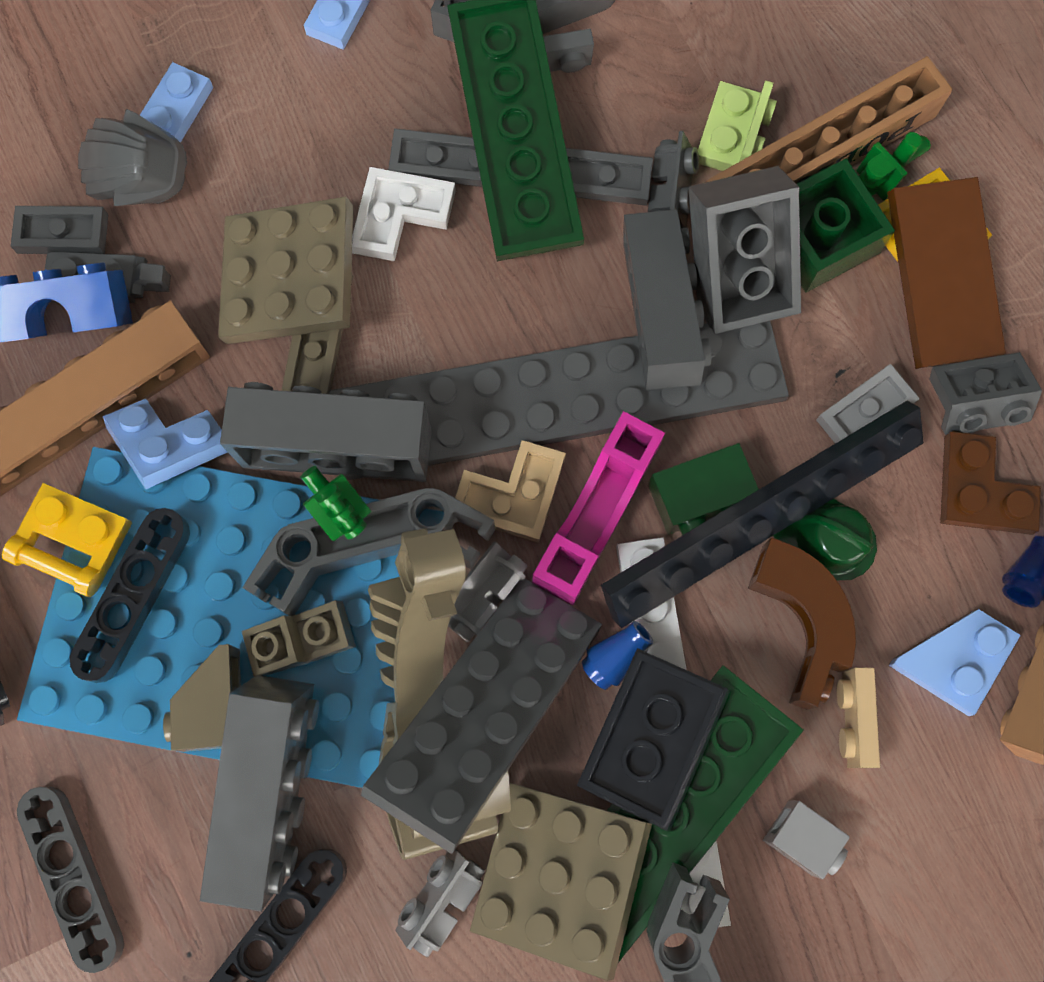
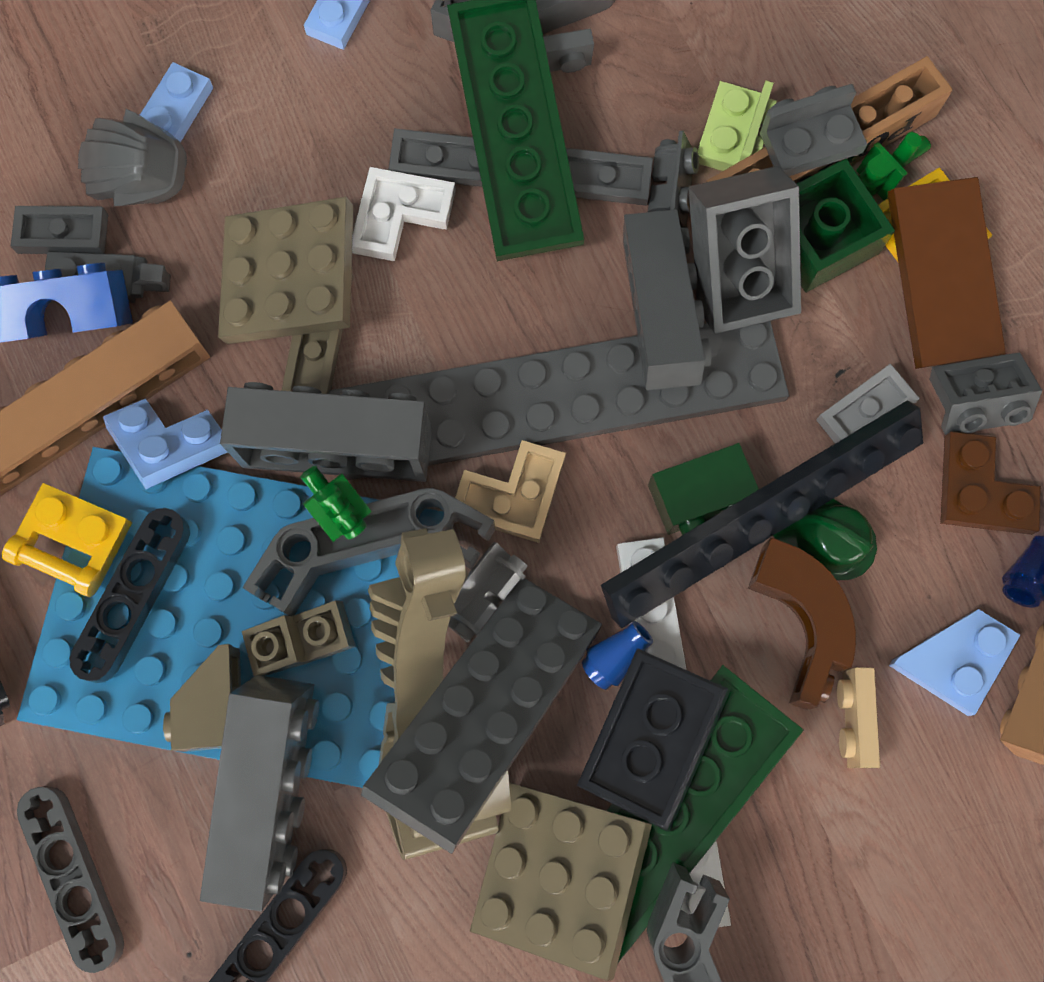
light grey hinge [395,849,485,957] -> none
dark pink arch [532,411,665,606] -> none
light grey brick [763,800,850,879] -> none
none -> dark grey bracket [760,84,868,176]

